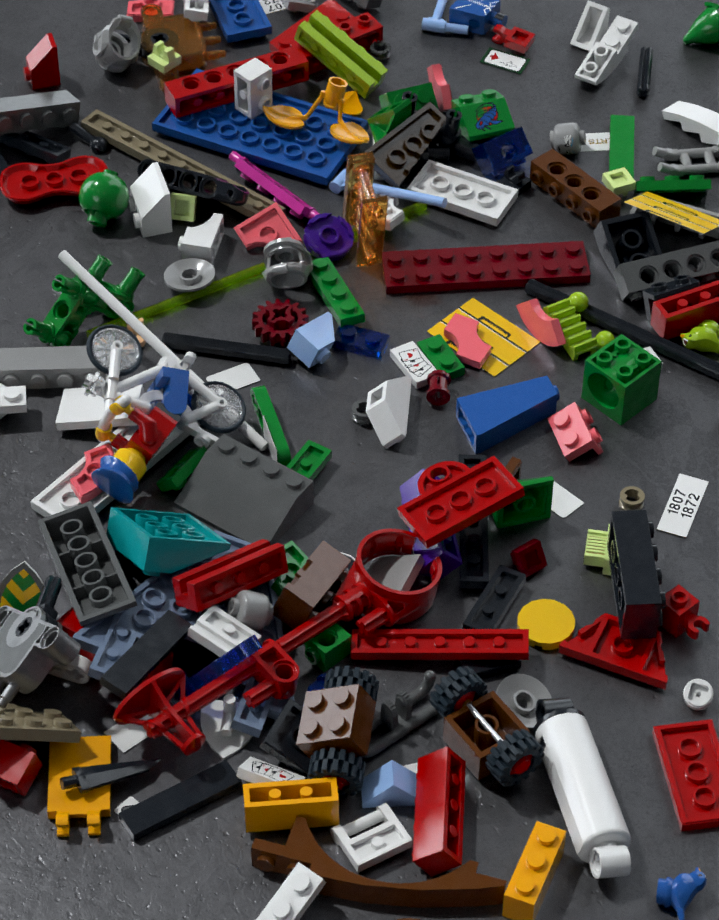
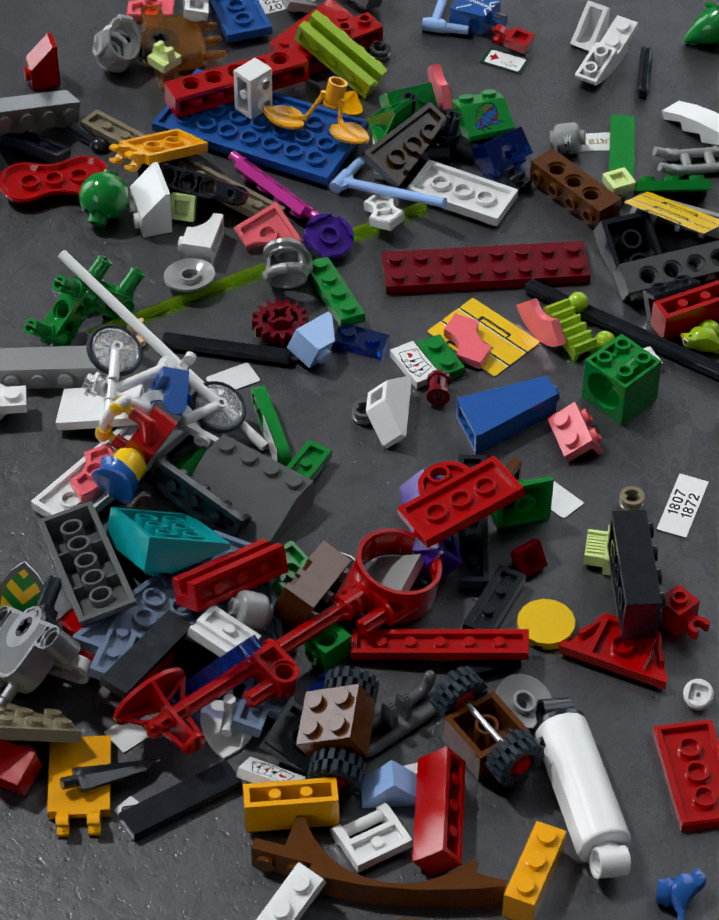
clear orange fence [342,152,388,267] -> none
none -> light orange tile [109,128,208,172]
none -> black hinge [145,455,252,538]

